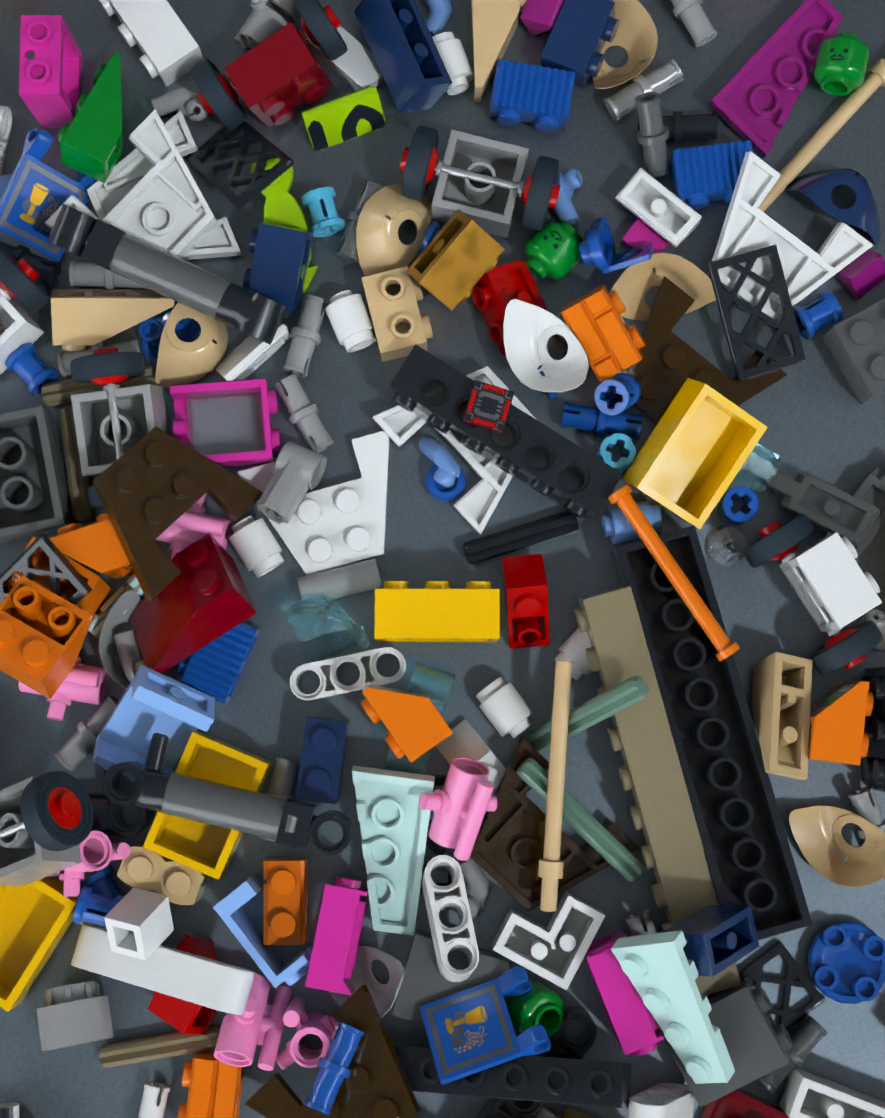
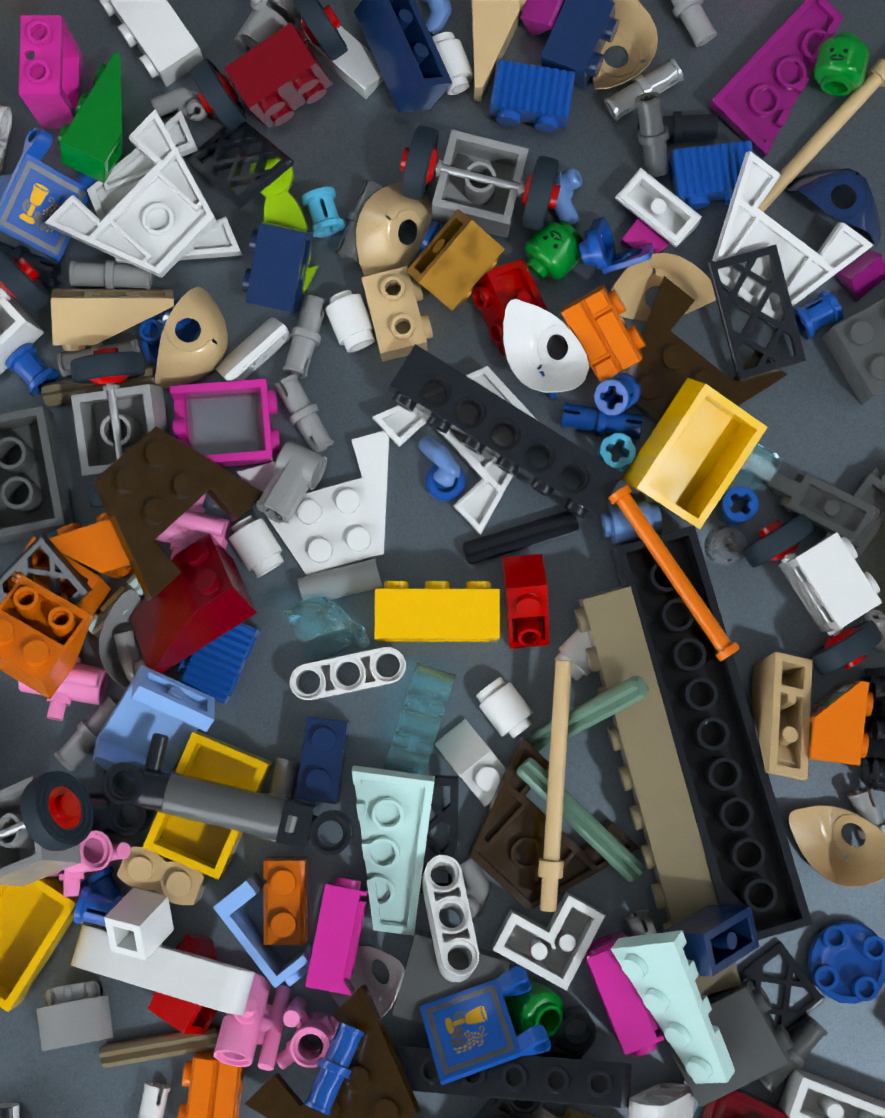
piece [47,204,287,345] -> none
dark tan axle [59,406,95,523] -> none
lime slope [301,86,386,151] -> none
orange slope [360,684,453,762] -> none
bright pink pin [419,756,497,861] -> none
tile [463,380,515,433] -> none

